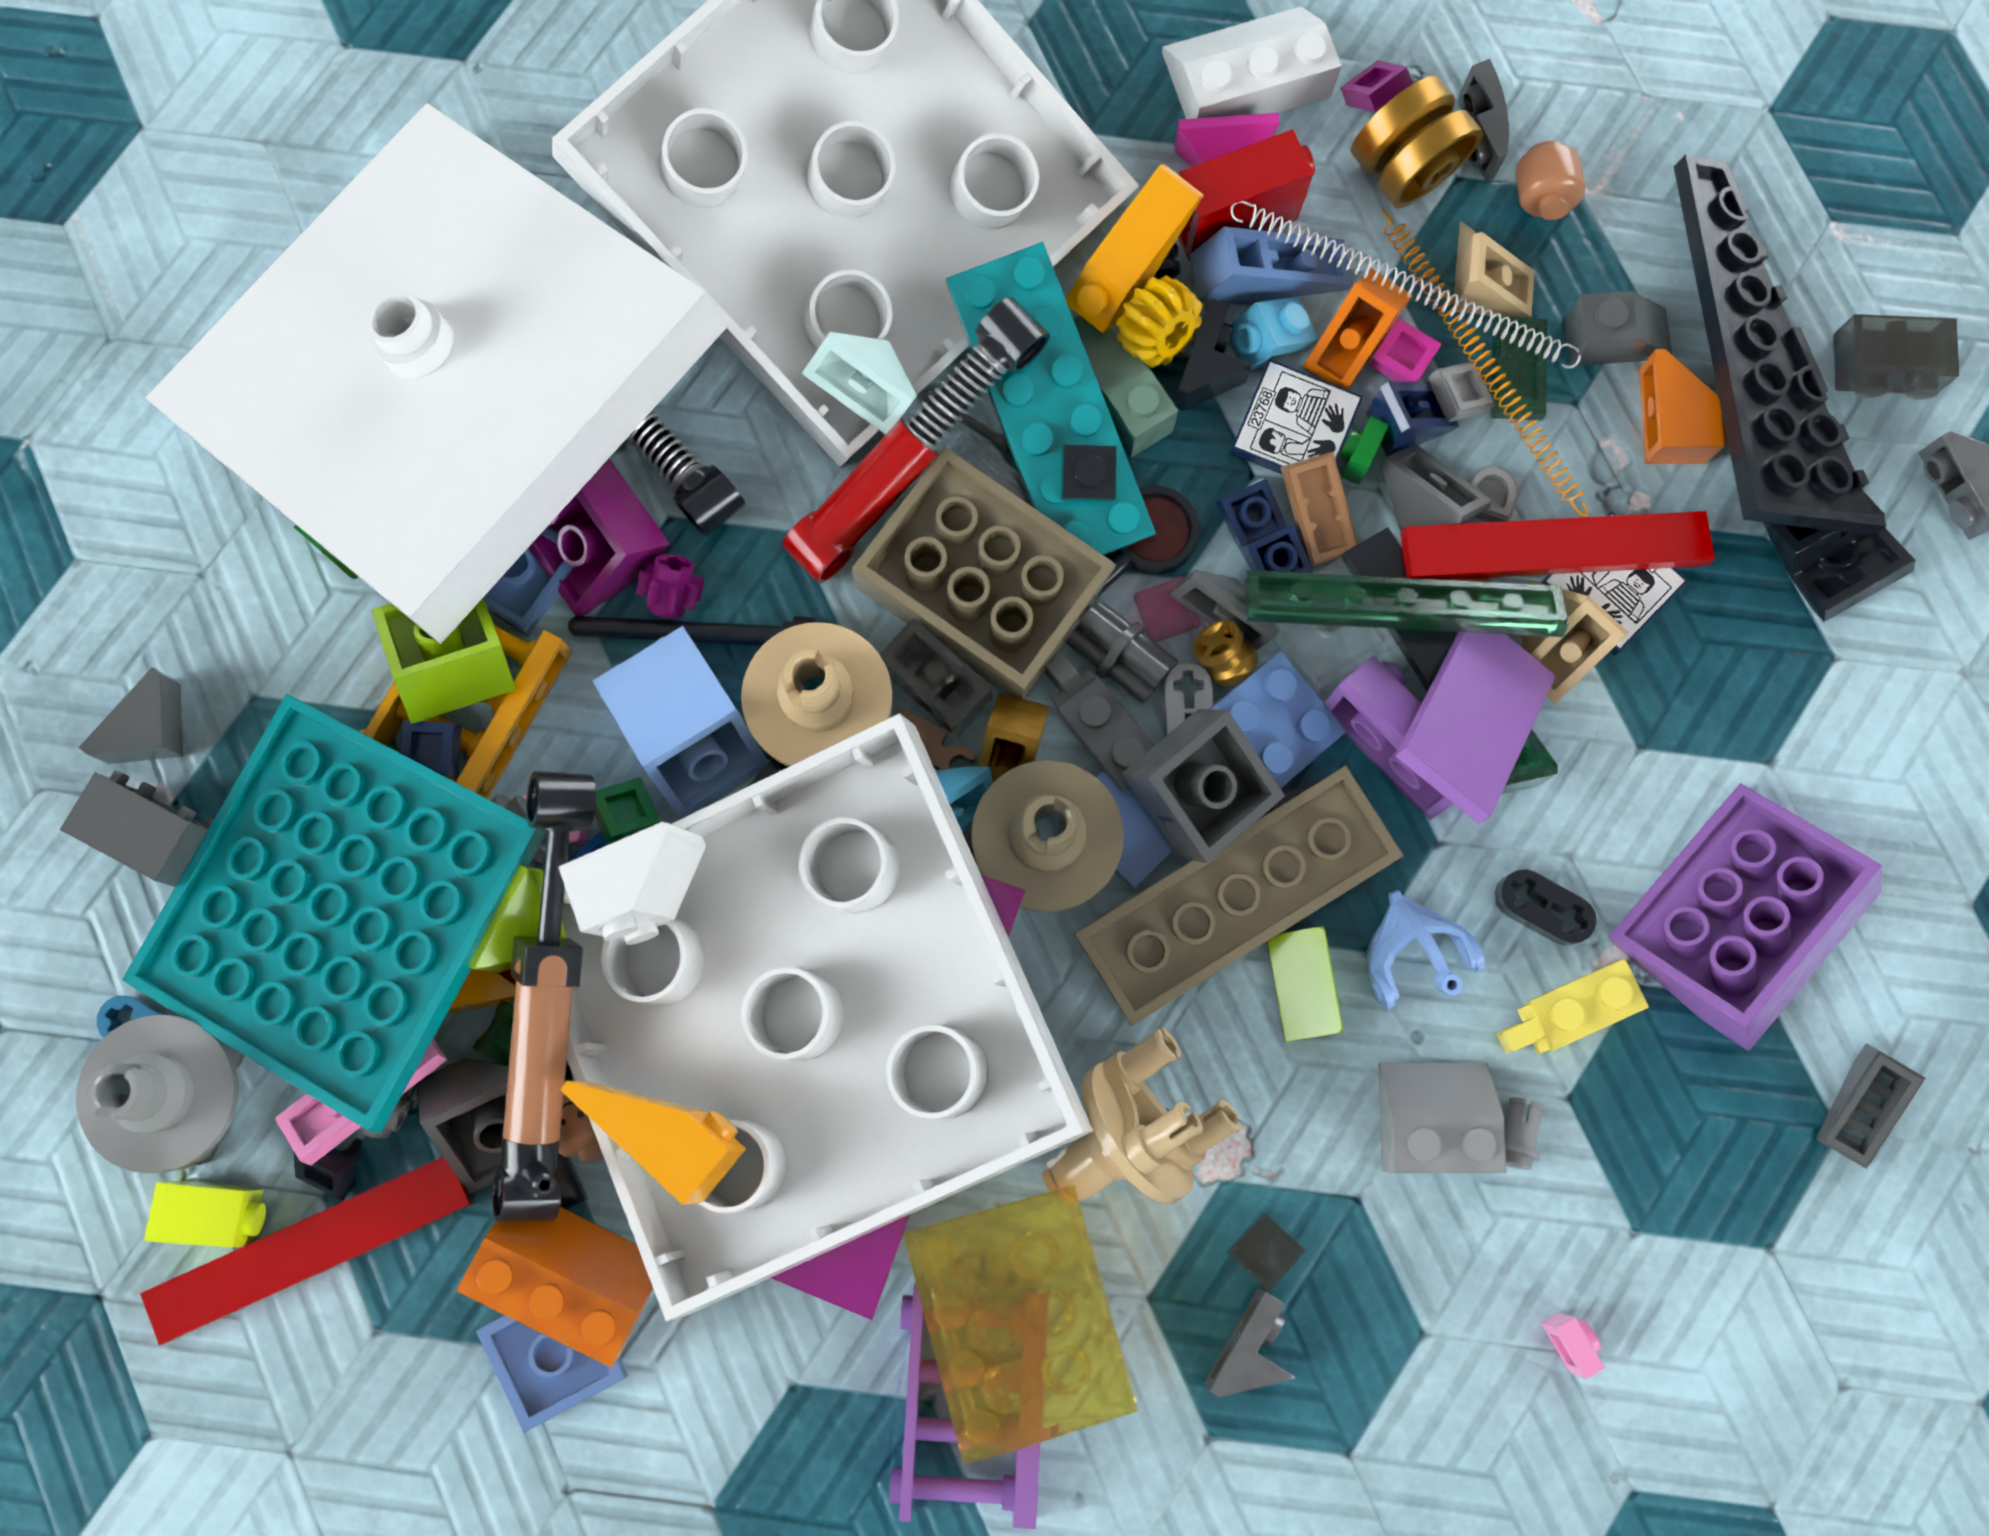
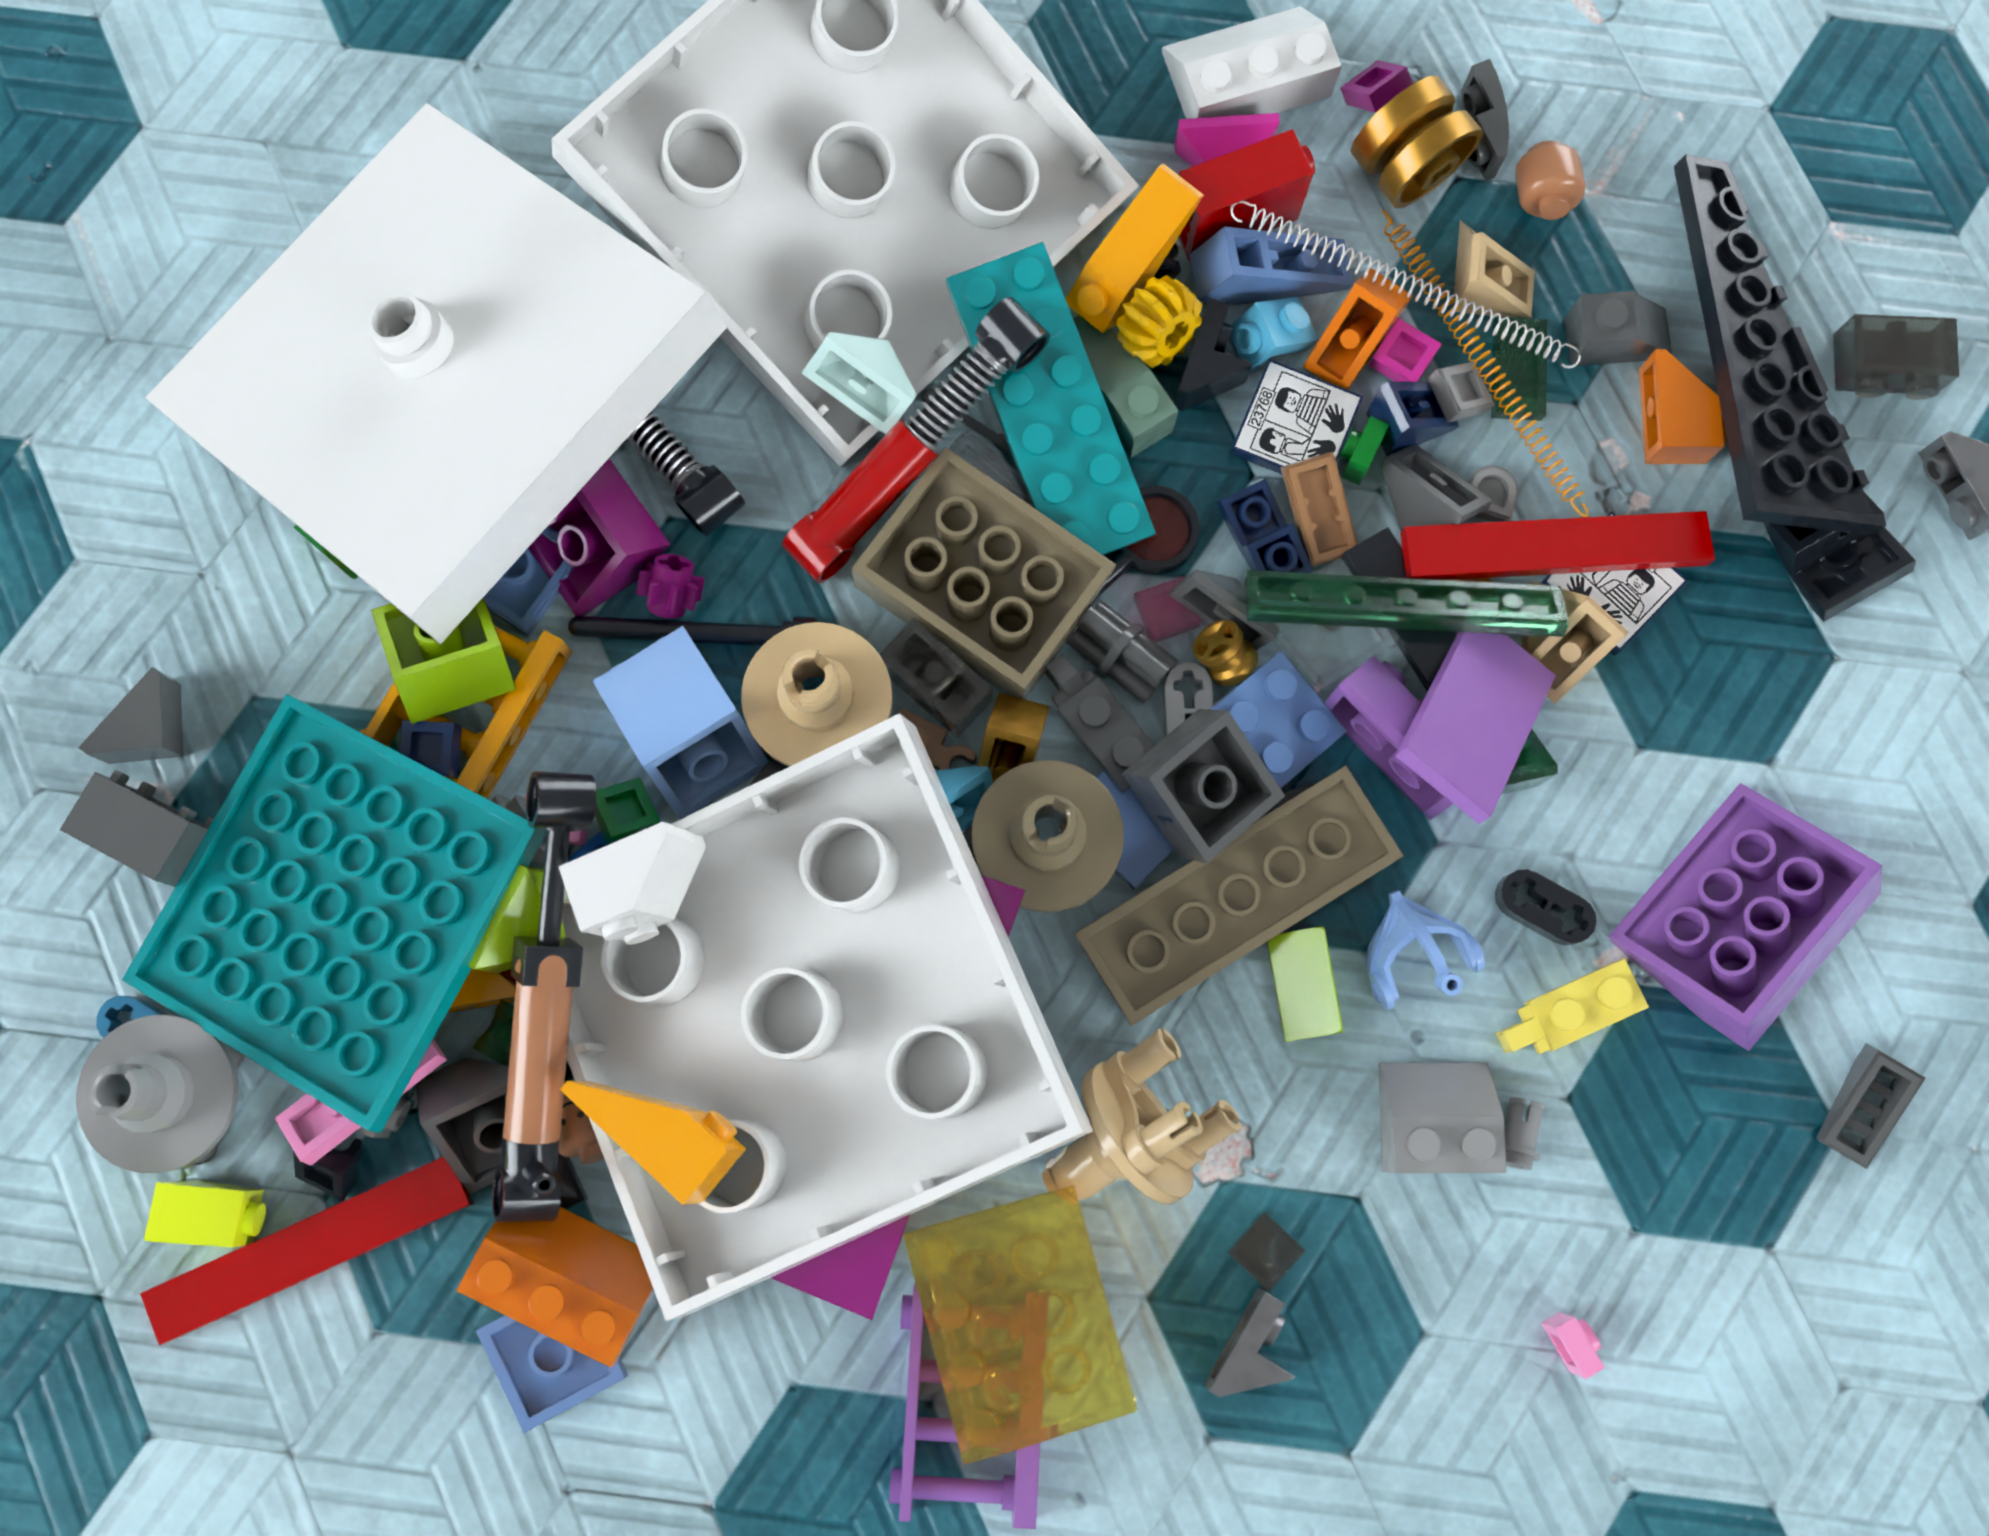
black plate [1061,445,1117,502] -> none

